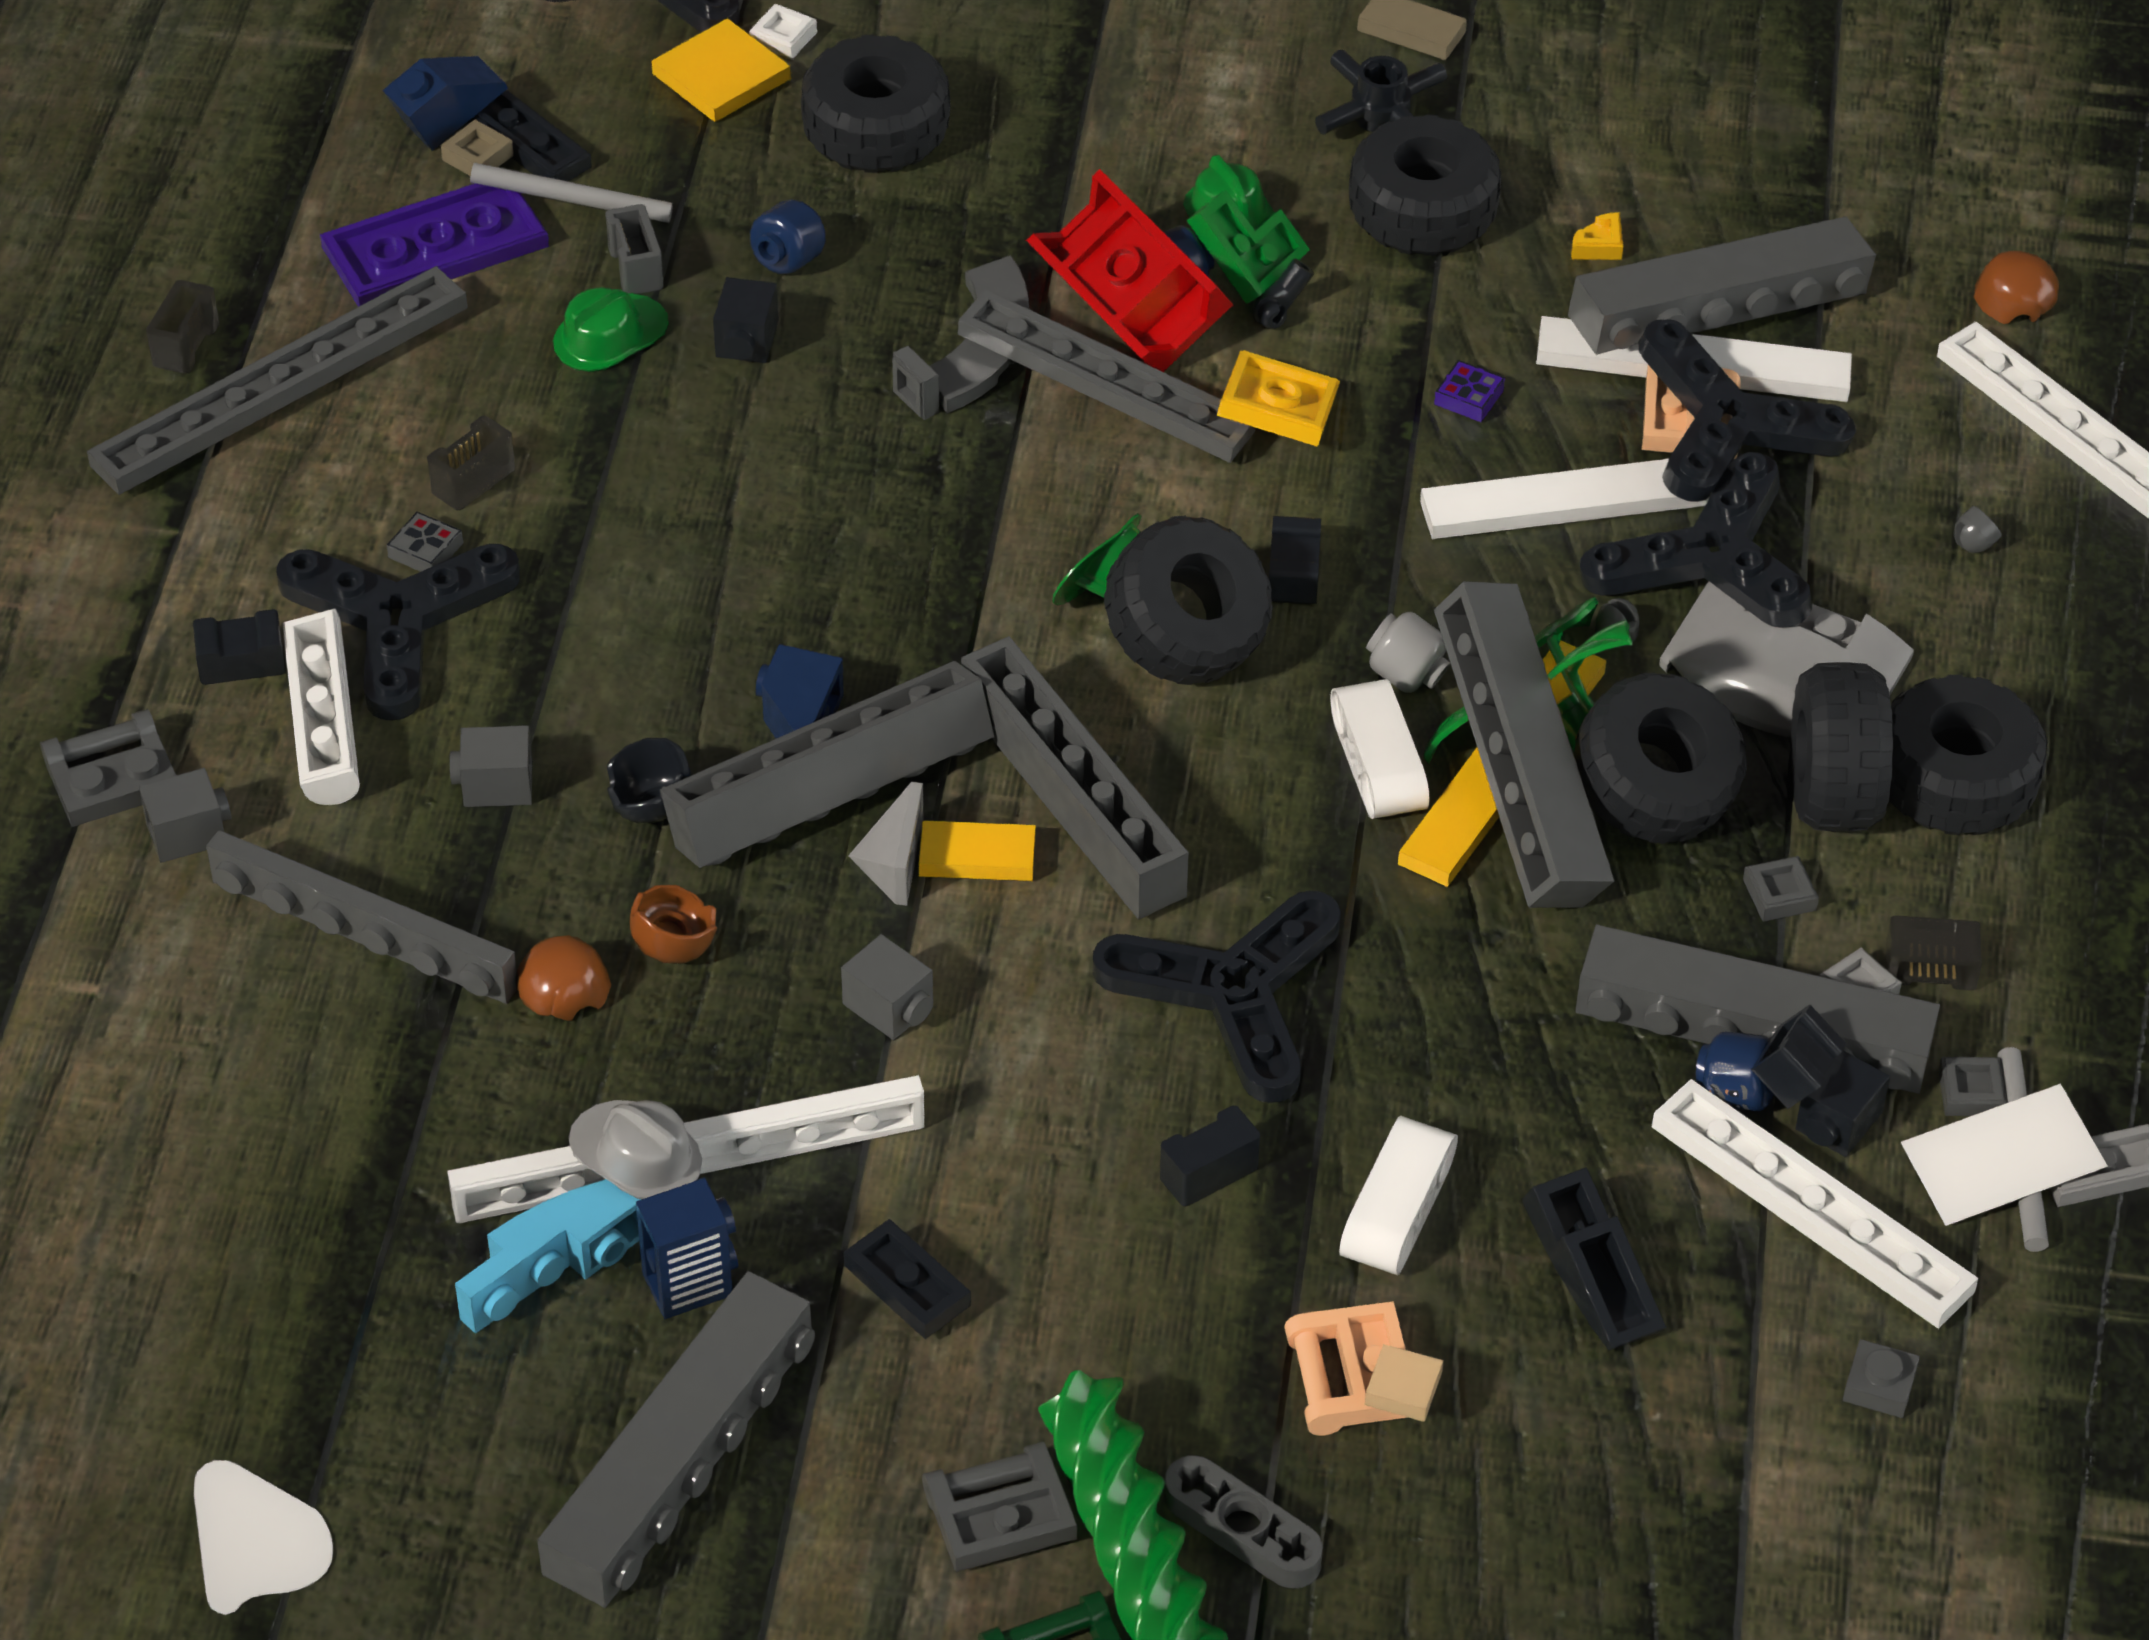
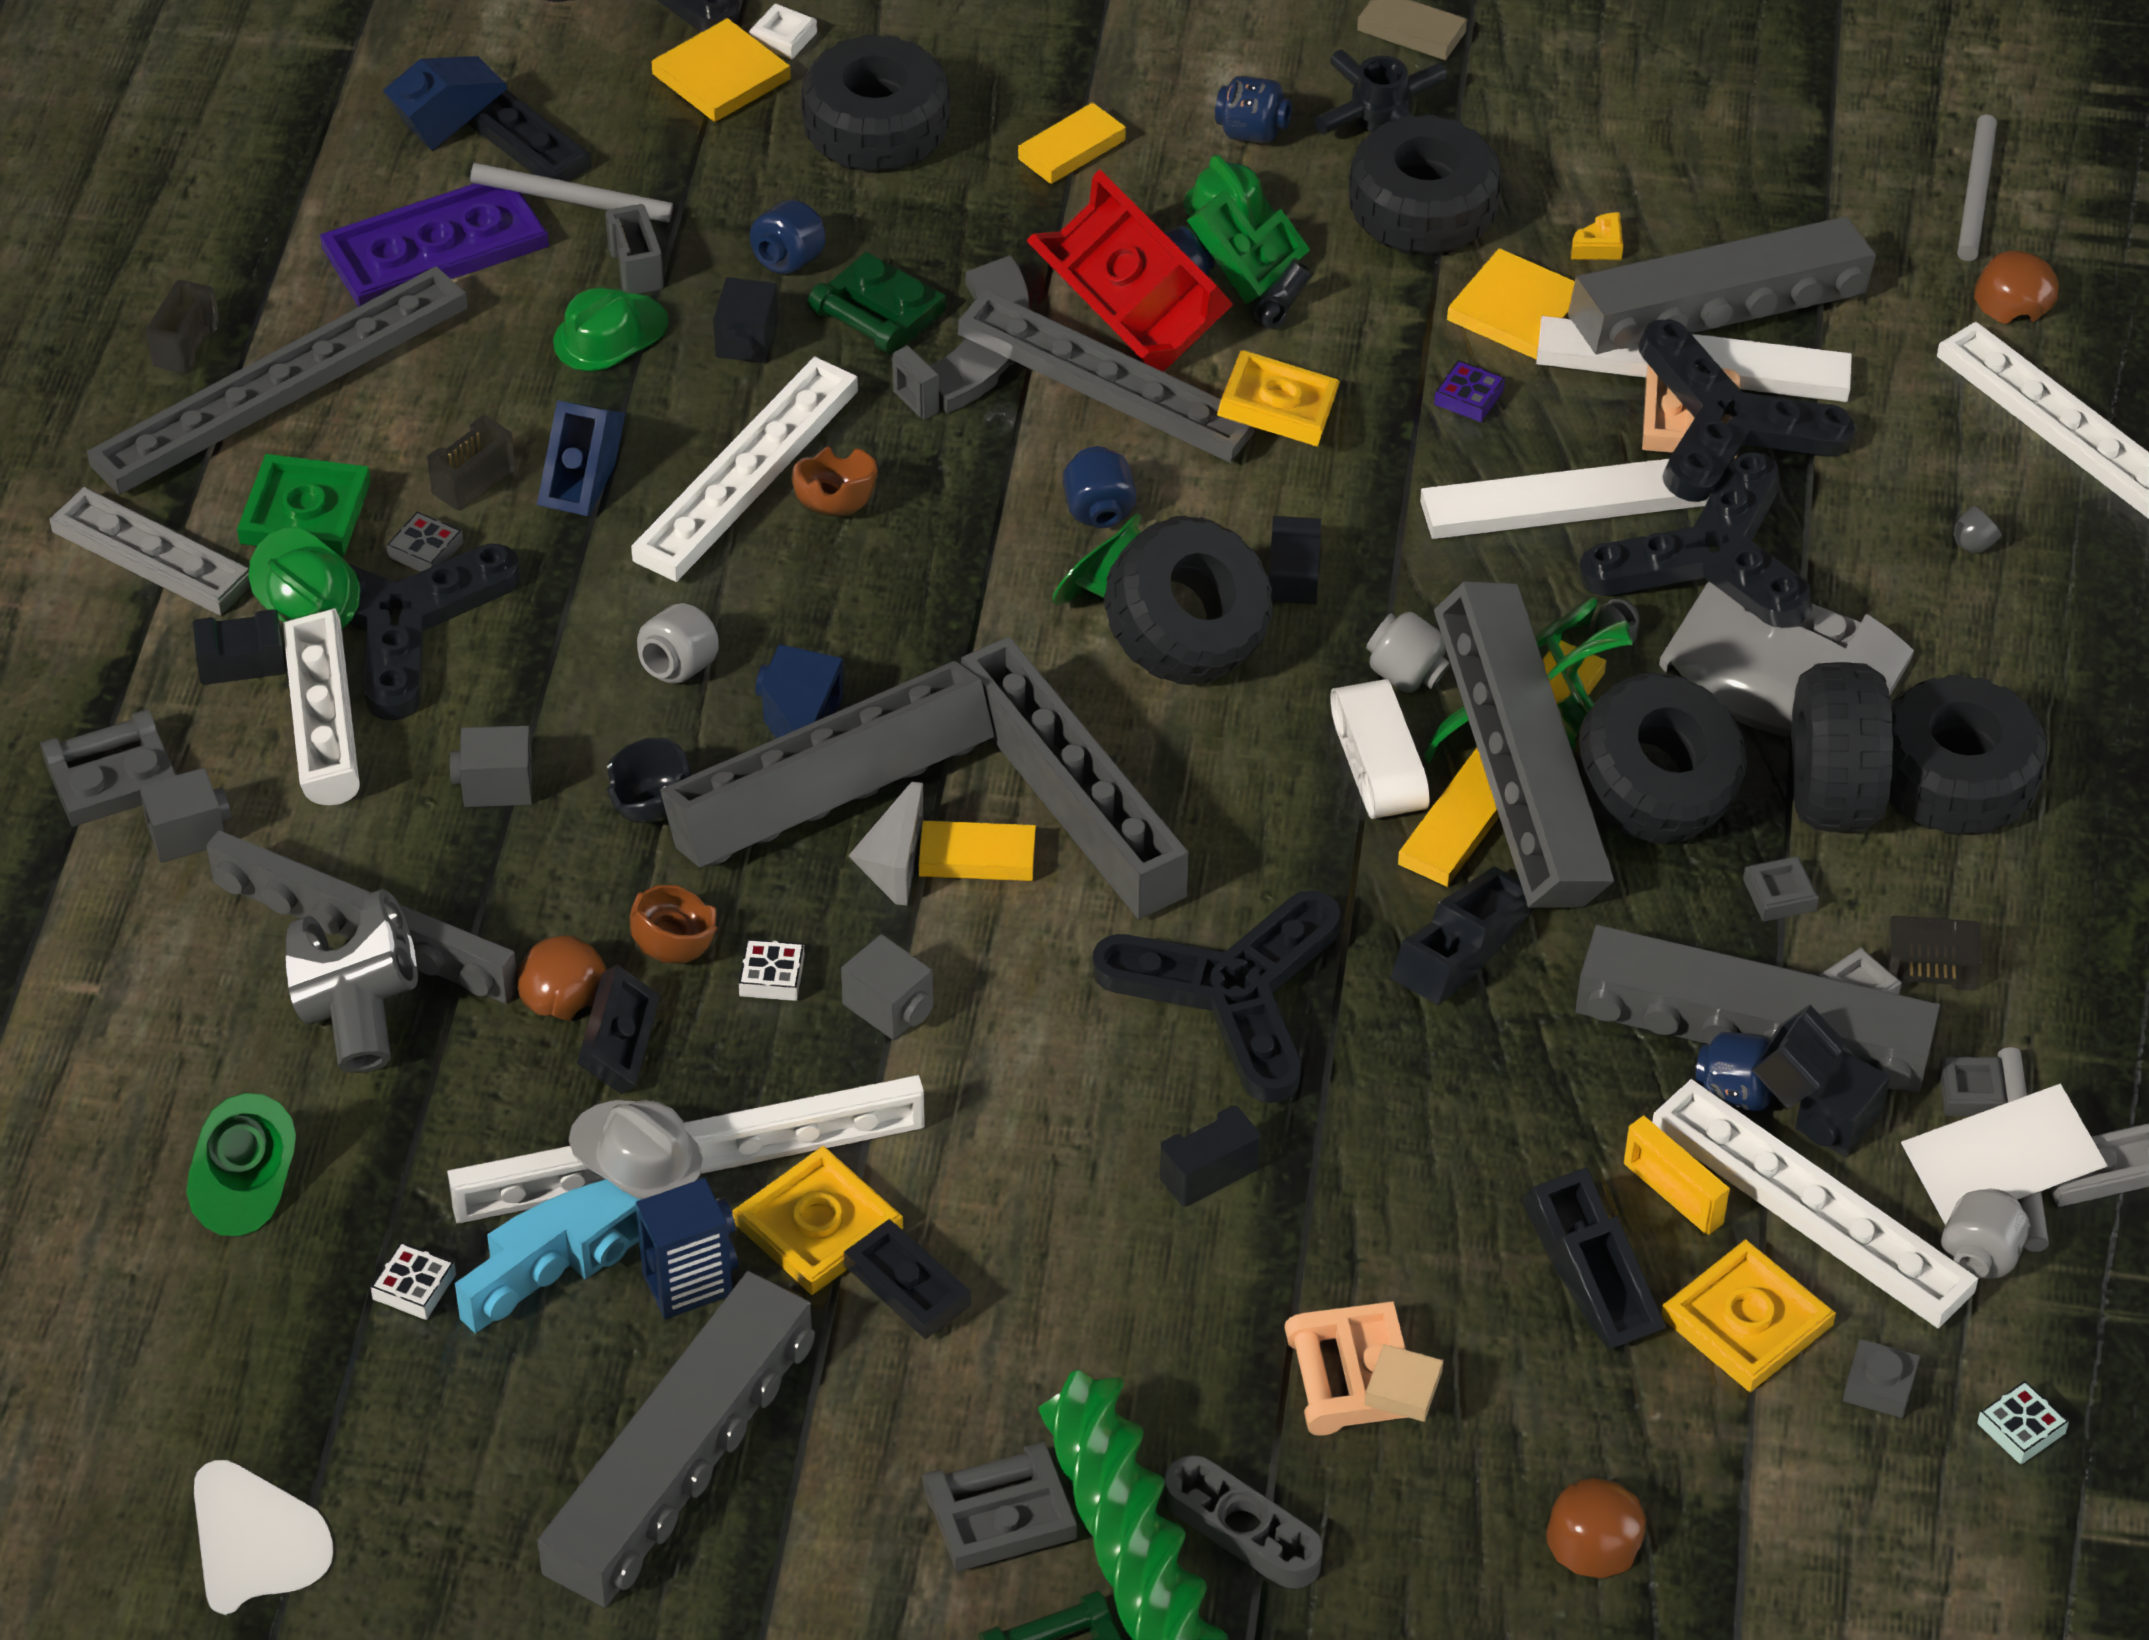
dark tan plate [441,120,513,176] -> none
white beam [1339,1116,1458,1275] -> none
none -> light grey tile [50,487,251,616]
none -> green piece [186,1093,296,1236]
none -> green plate [237,454,371,557]
none -> green piece [248,528,360,629]
none -> dark grey connector [286,889,418,1073]
none -> white tile [371,1242,456,1320]
none -> dark blue slope [537,400,625,516]
none -> black plate [577,965,660,1094]
none -> white plate [631,357,858,582]
none -> light grey head [637,603,719,684]
none -> yellow tile [732,1146,903,1295]
none -> white tile [739,939,805,1001]
none -> dark orange hair [791,447,878,517]
none -> dark green plate [807,252,946,355]
none -> yellow tile [1018,102,1126,184]
none -> dark blue head [1063,446,1136,528]
none -> dark blue head [1215,75,1292,144]
none -> black slope [1390,866,1534,1005]
none -> yellow tile [1447,248,1575,360]
none -> dark orange hair [1546,1477,1647,1578]
none -> yellow tile [1624,1115,1730,1235]
none -> yellow tile [1661,1239,1836,1393]
none -> light grey head [1941,1188,2031,1279]
none -> light grey bar [1957,115,1997,261]
none -> light aqua tile [1977,1381,2069,1465]

